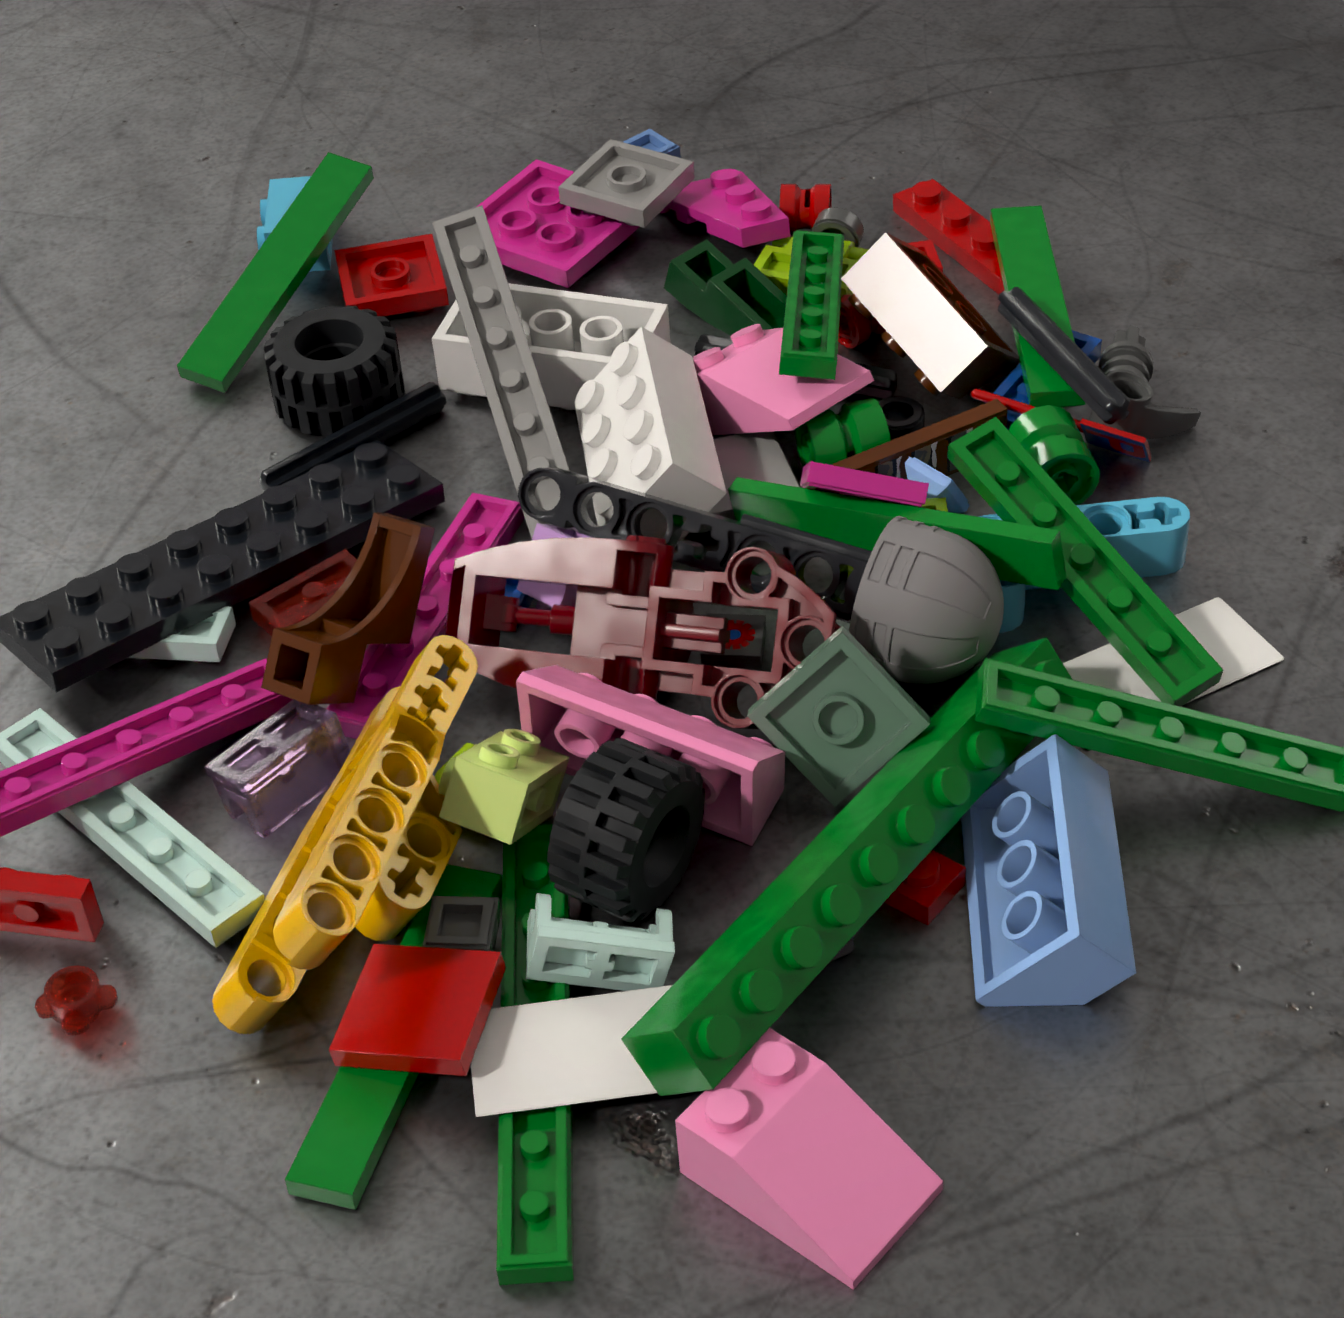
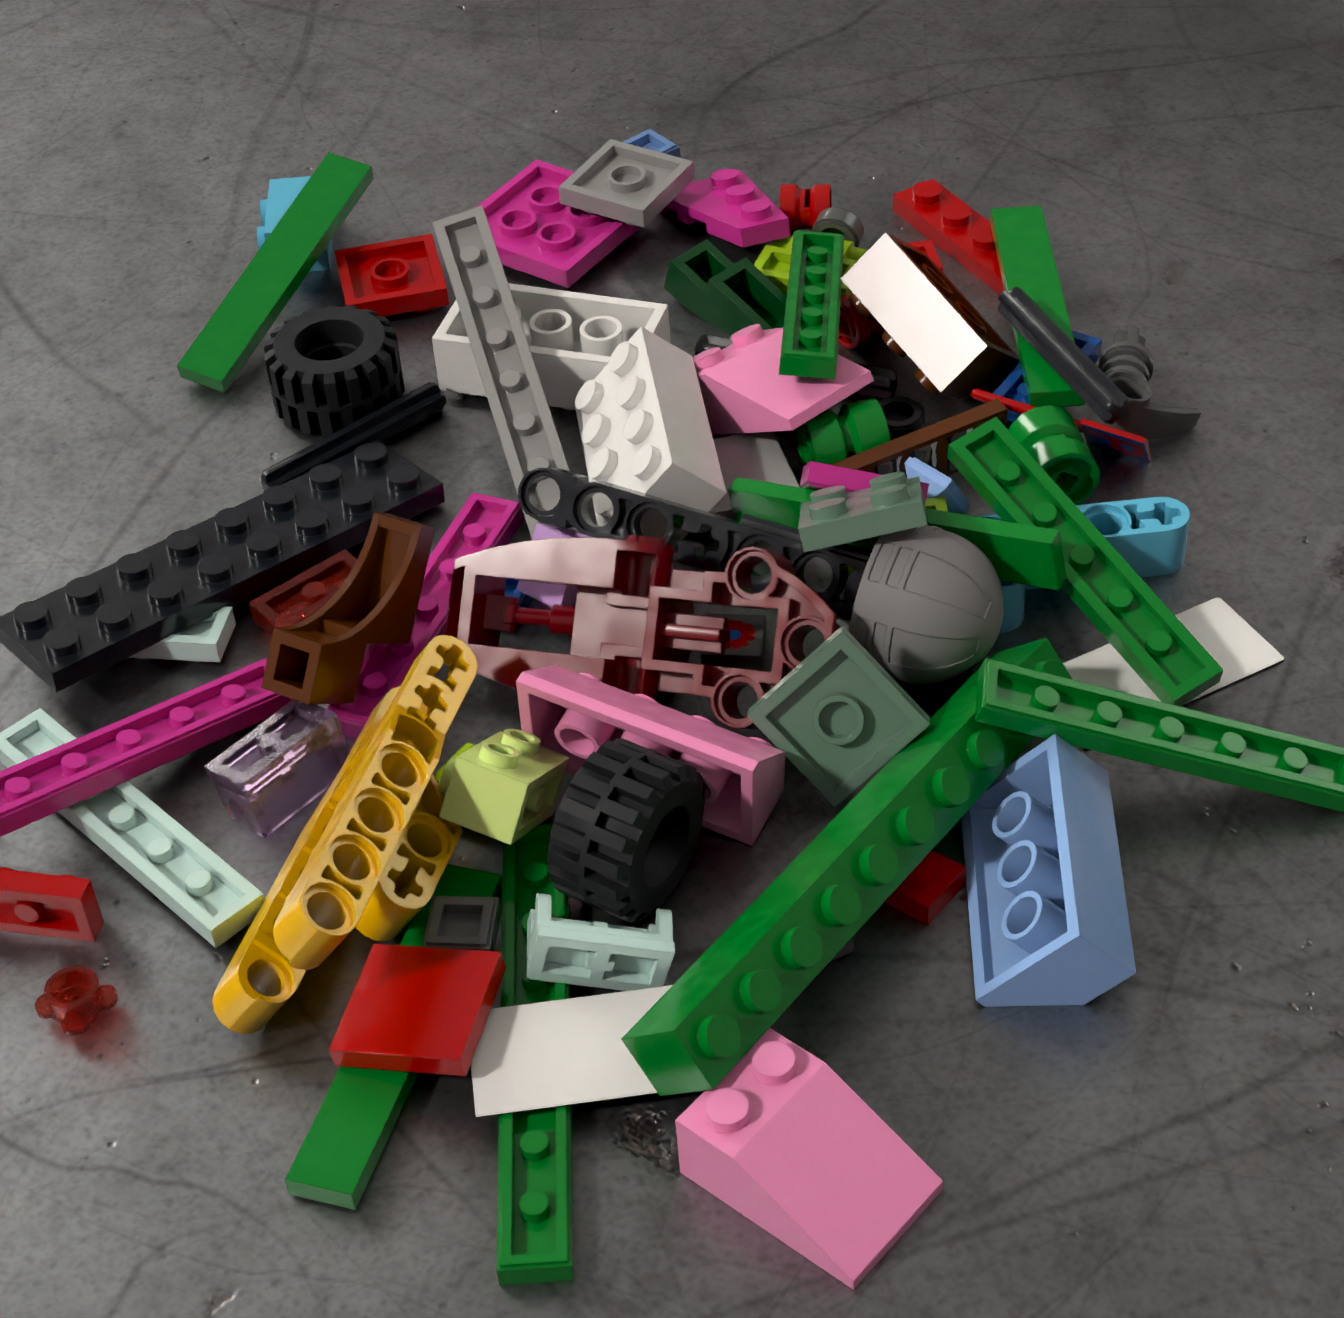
none -> sand green plate [798,472,927,553]

